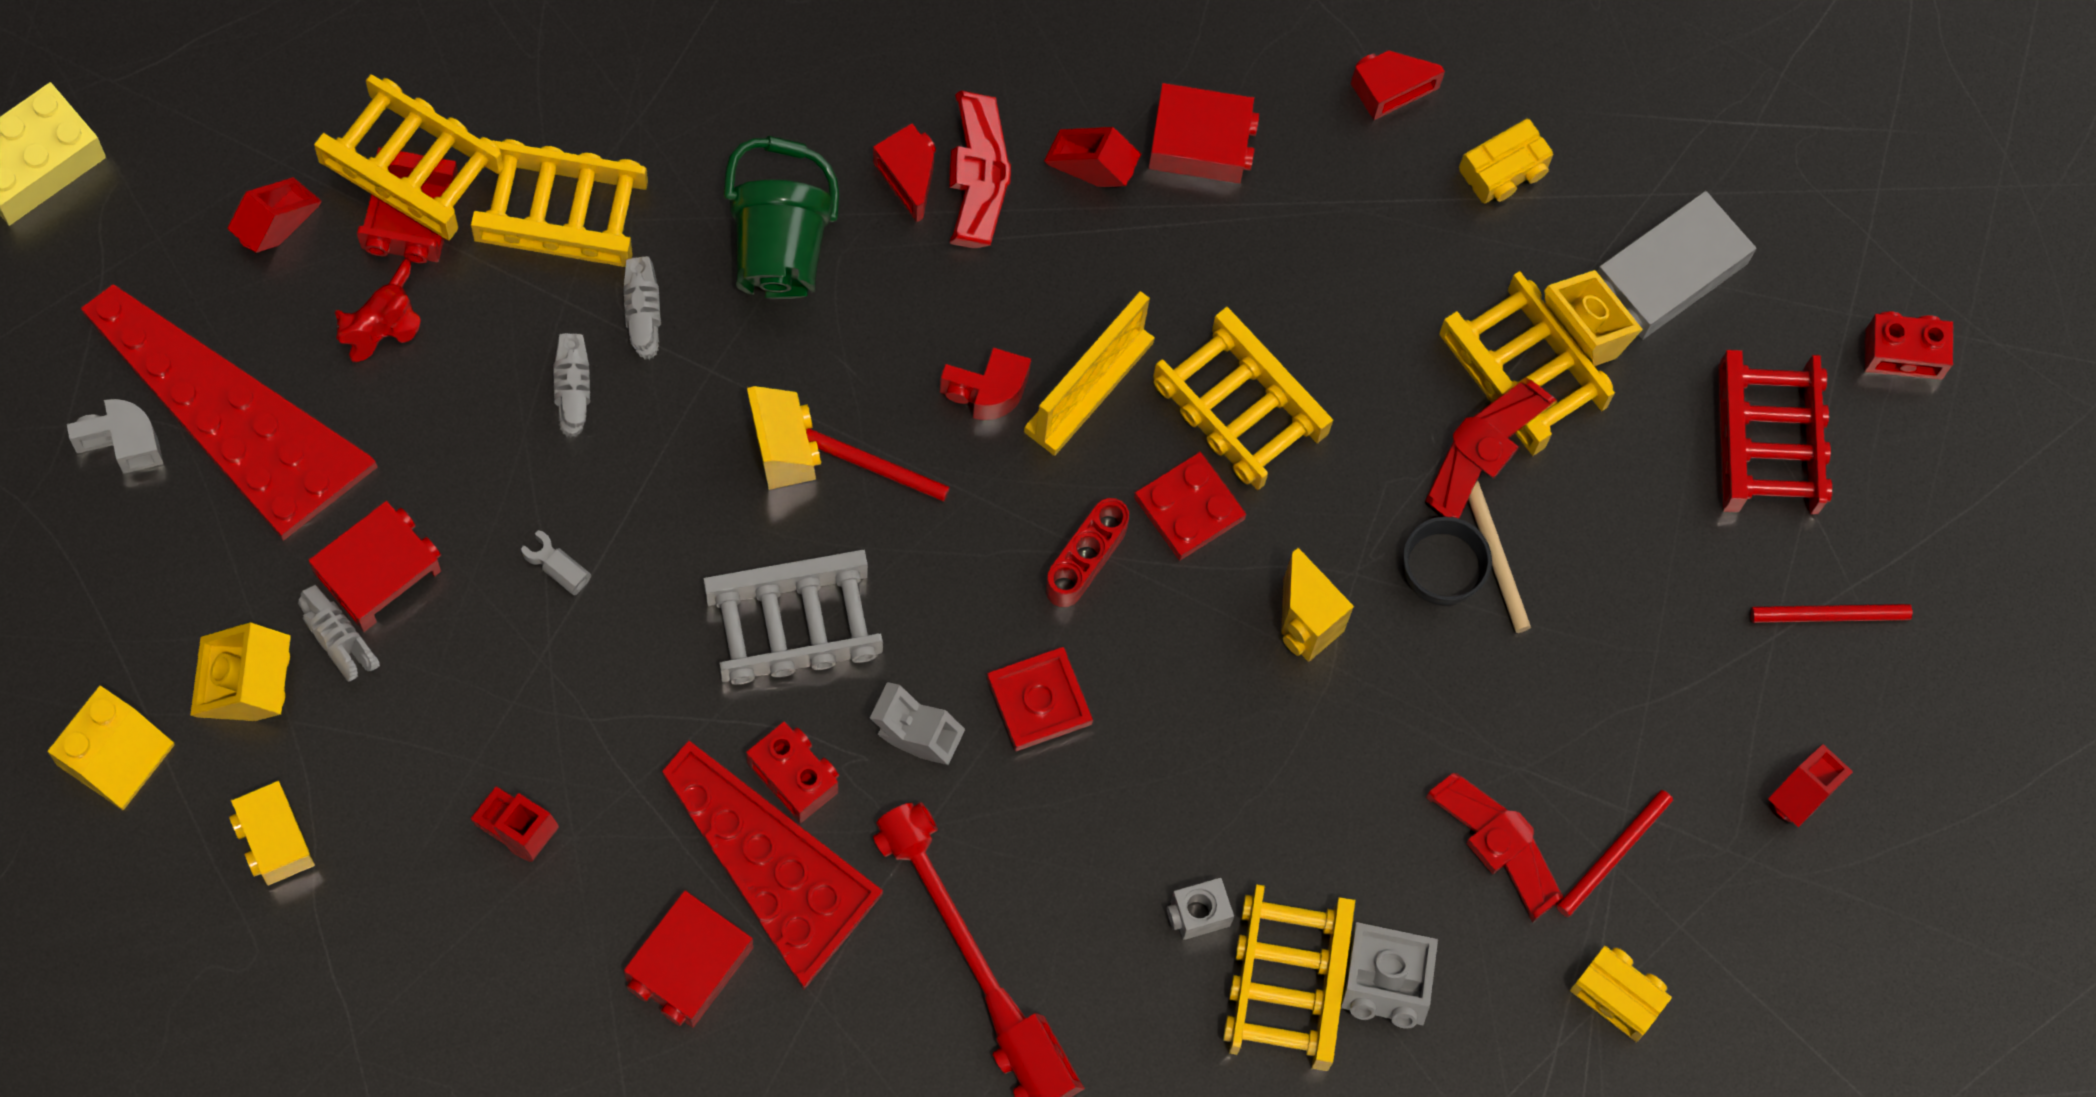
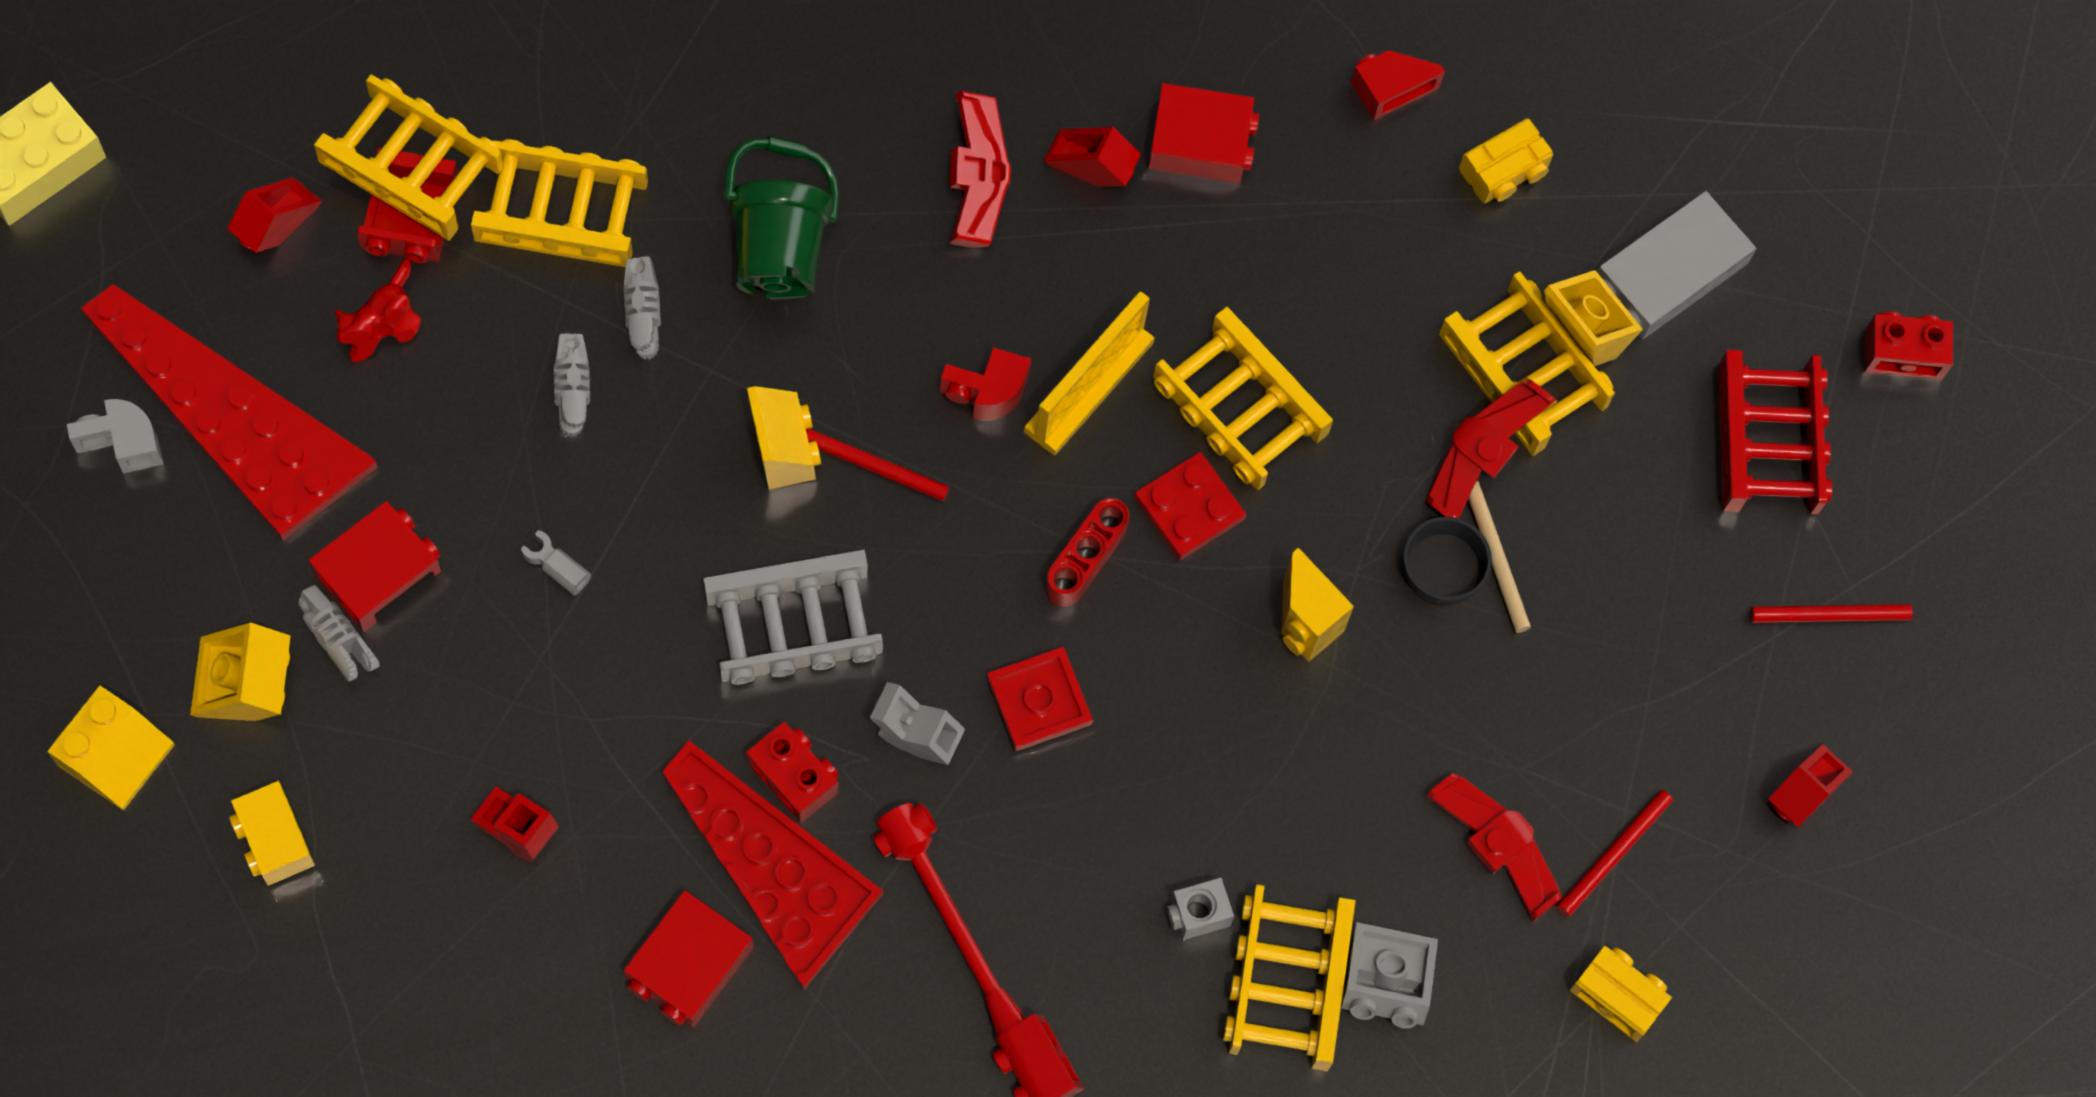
red slope [873,123,936,222] -> none

